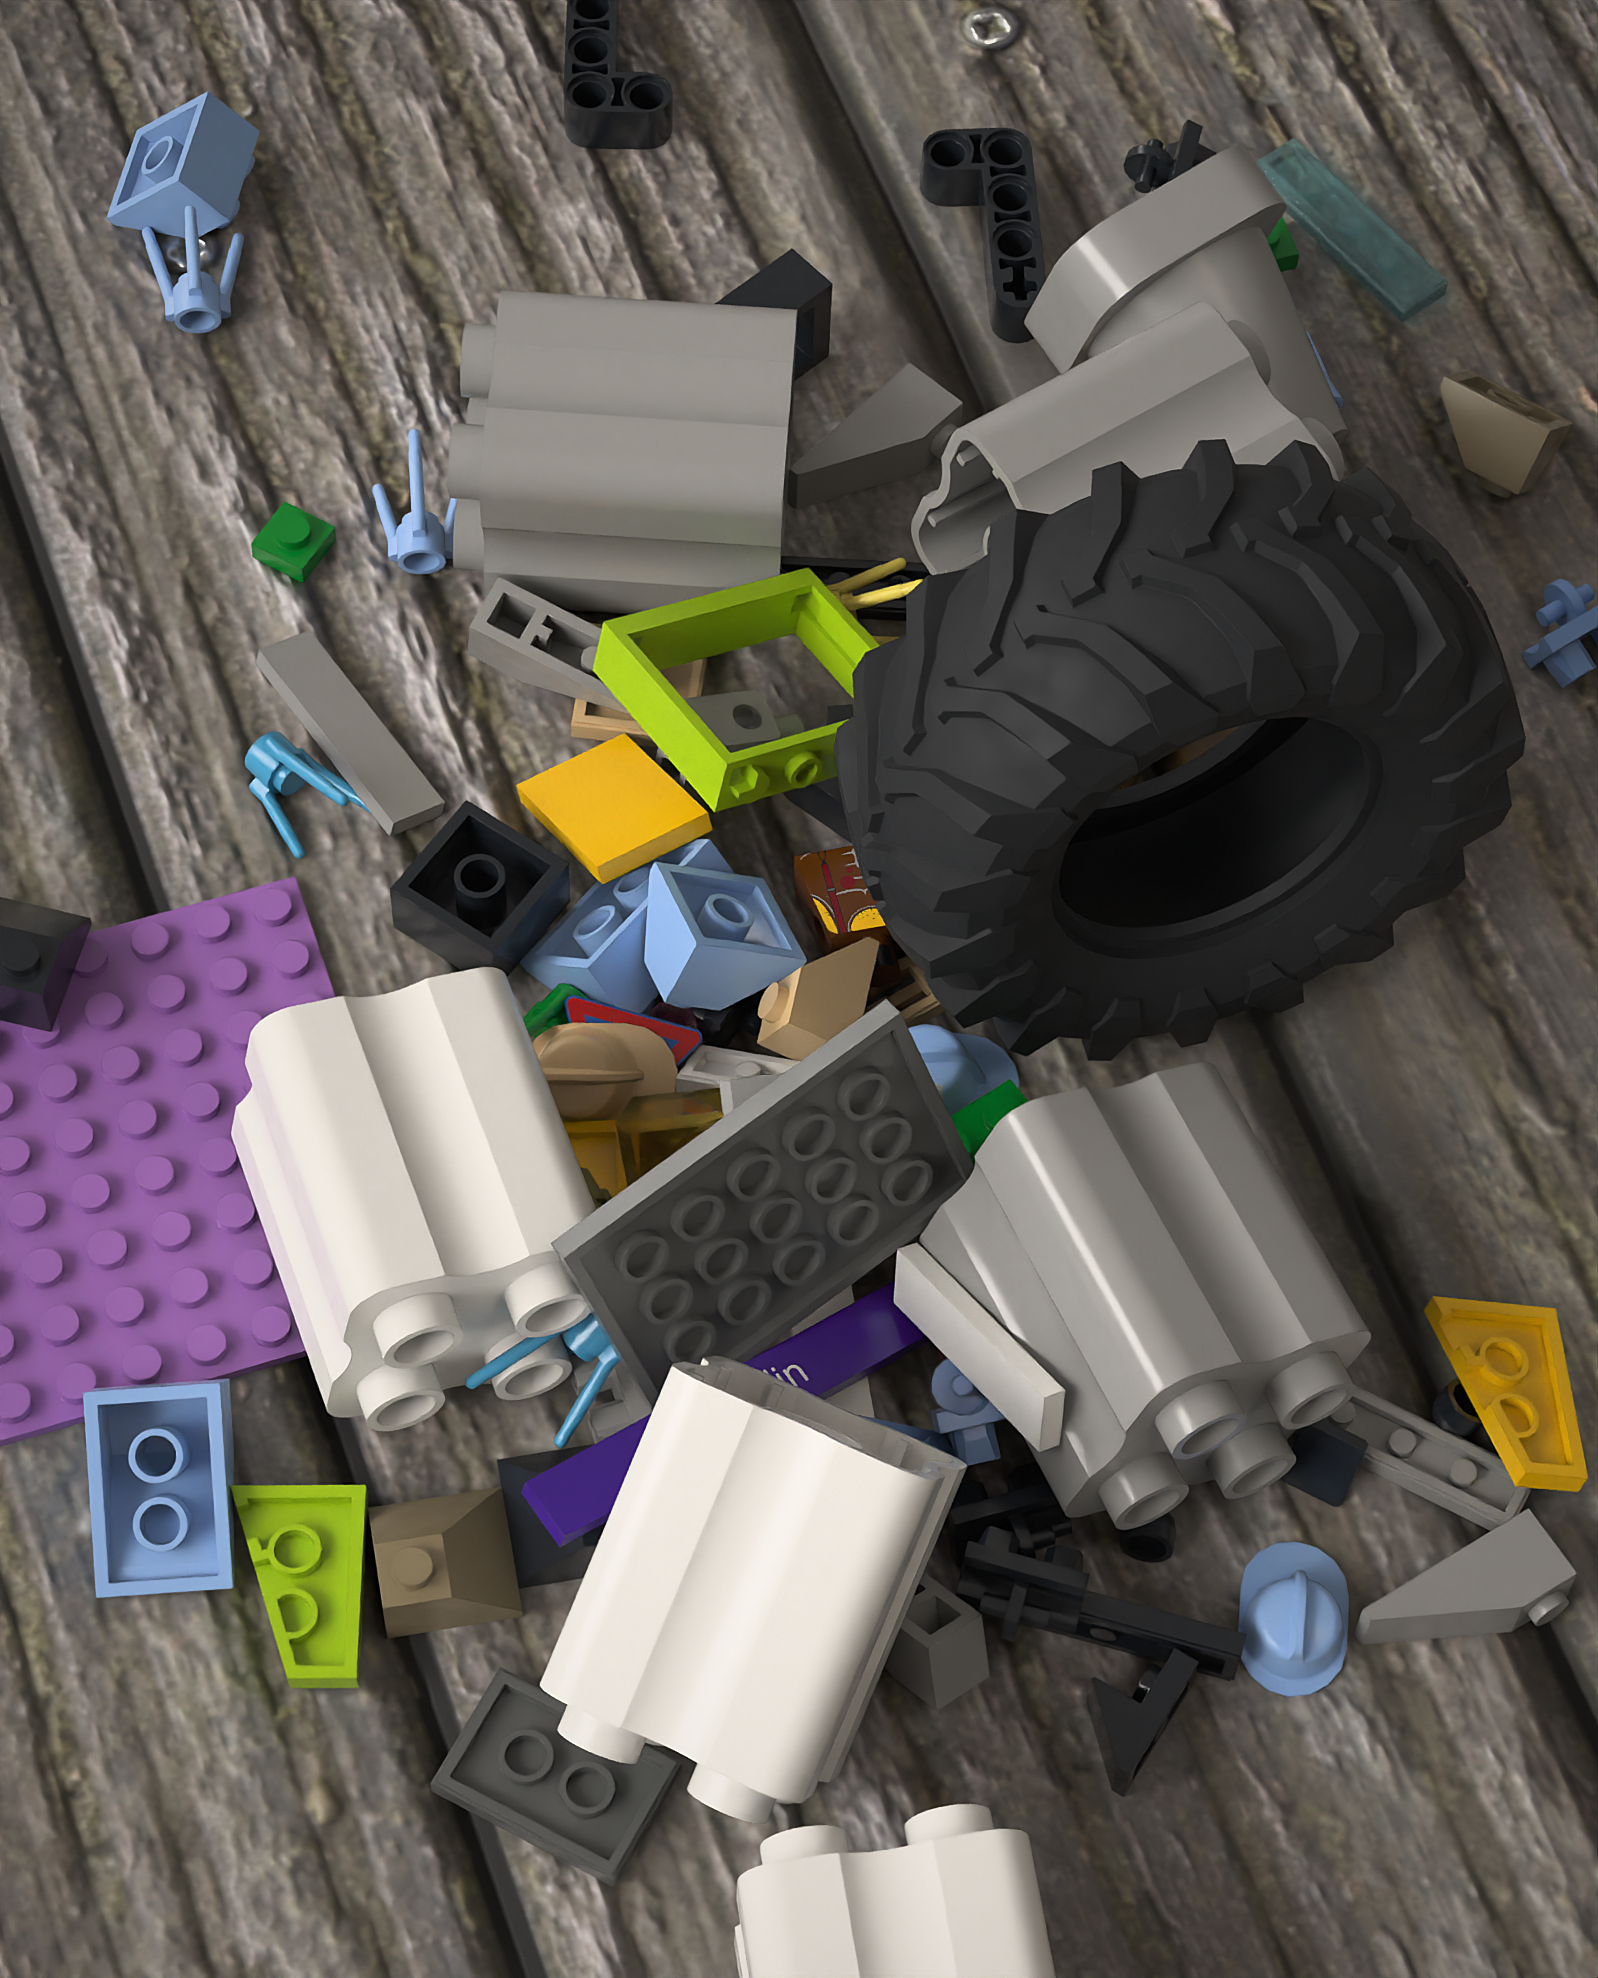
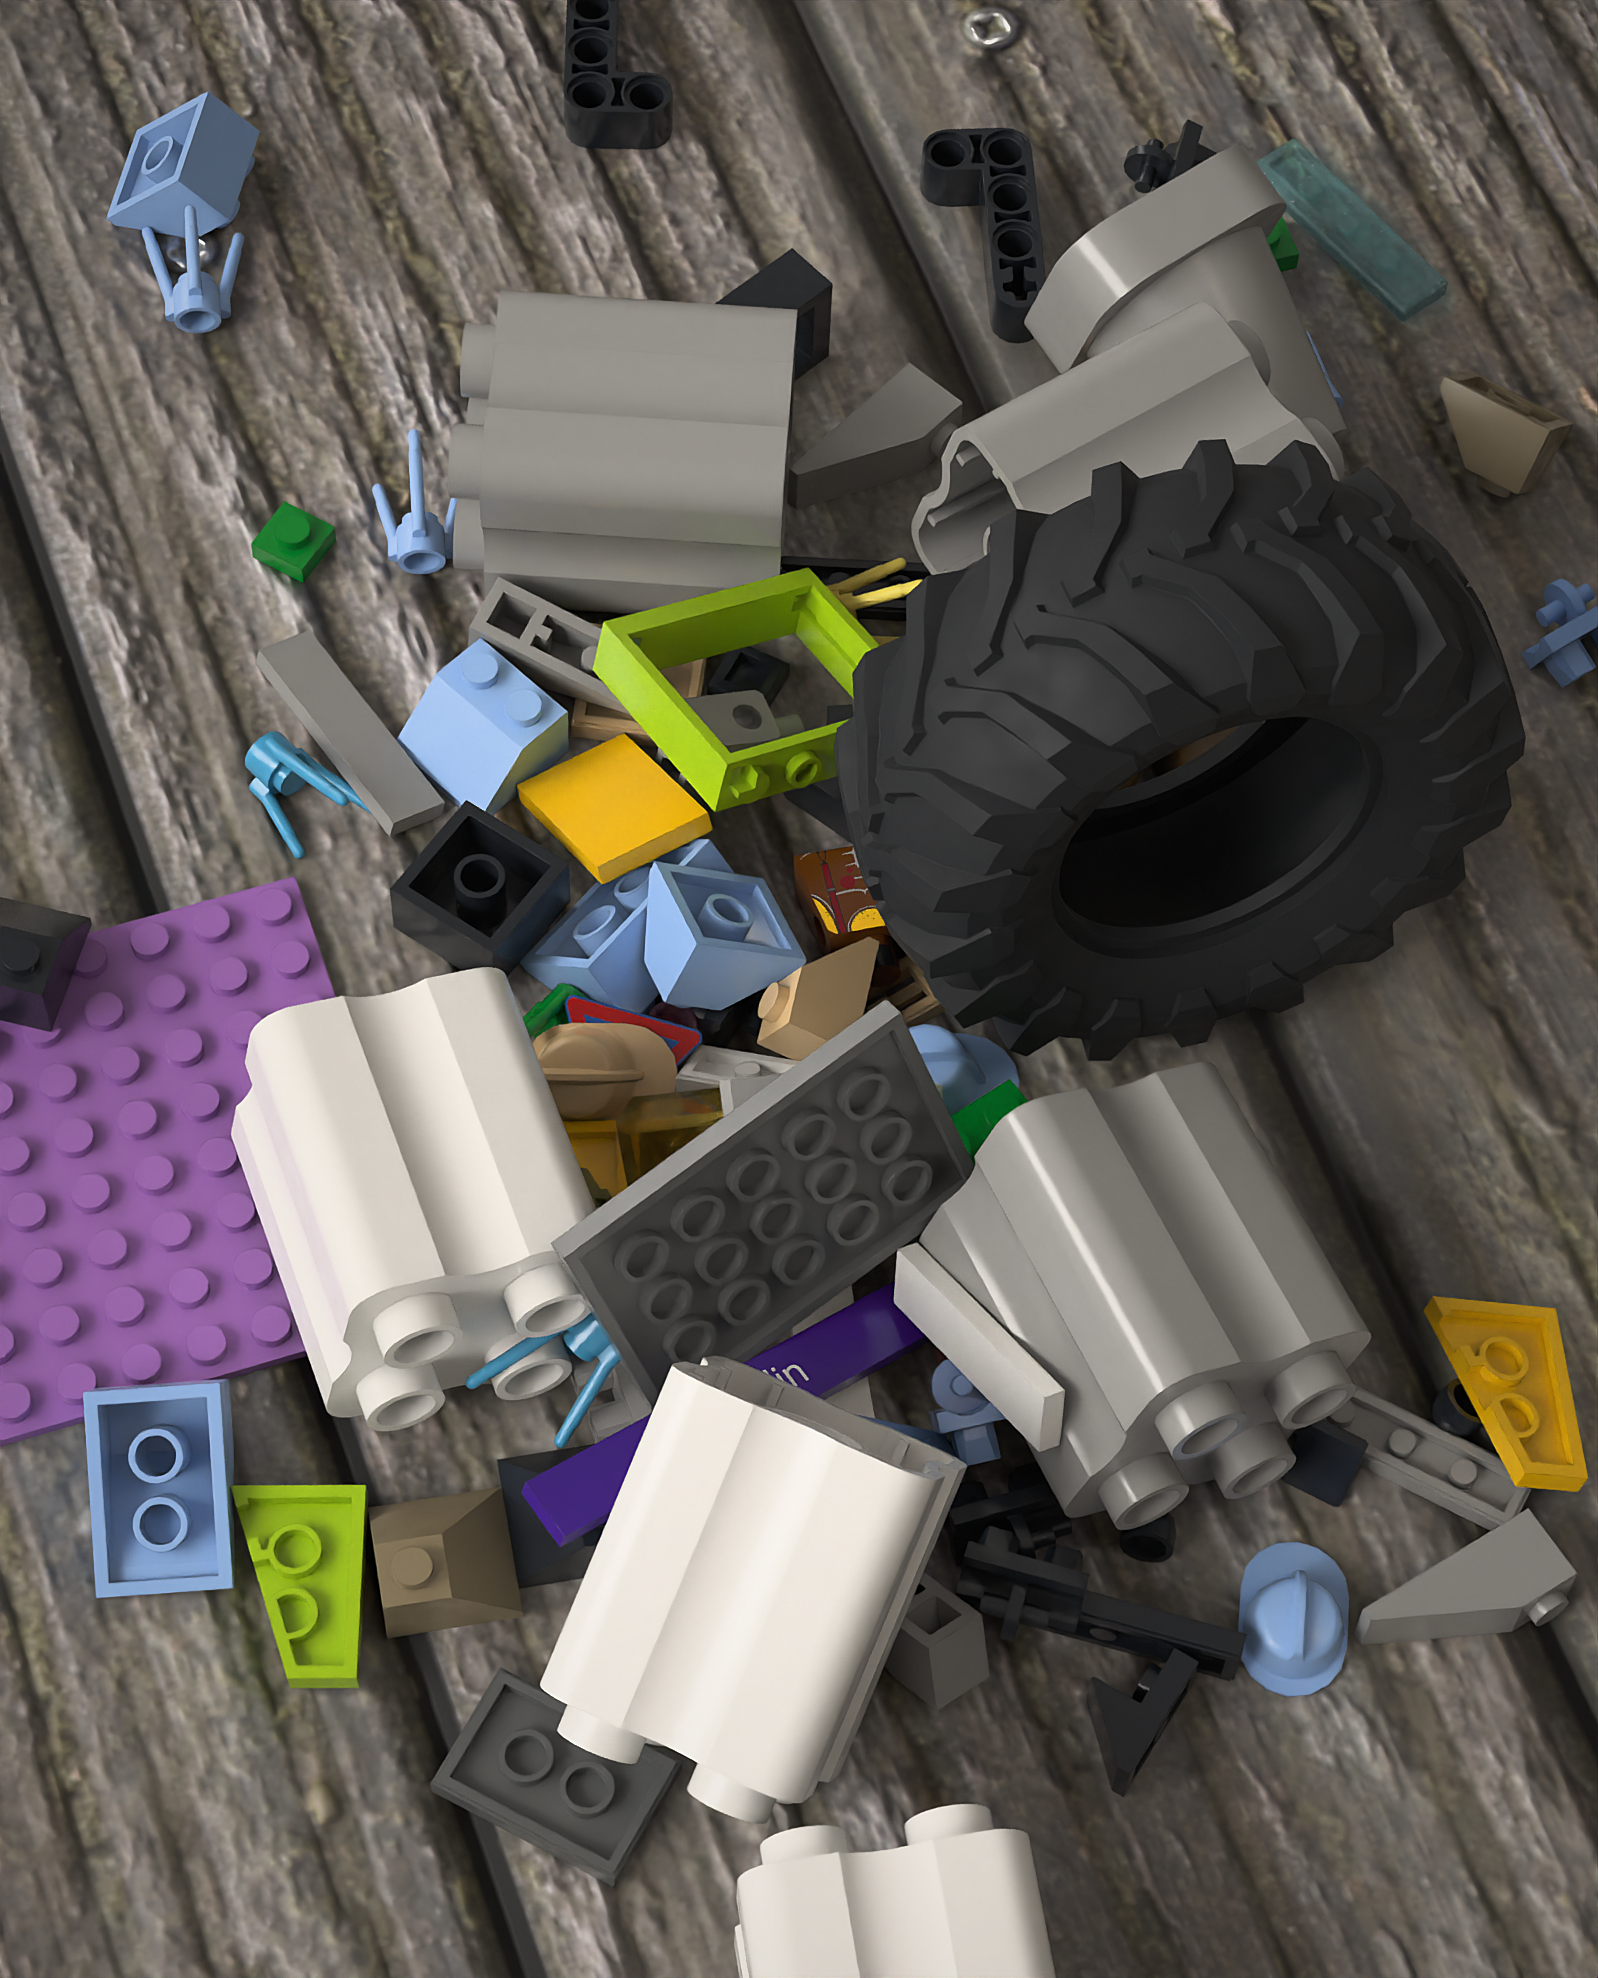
none -> light blue slope [397,637,569,816]
none -> black tile [707,646,790,708]

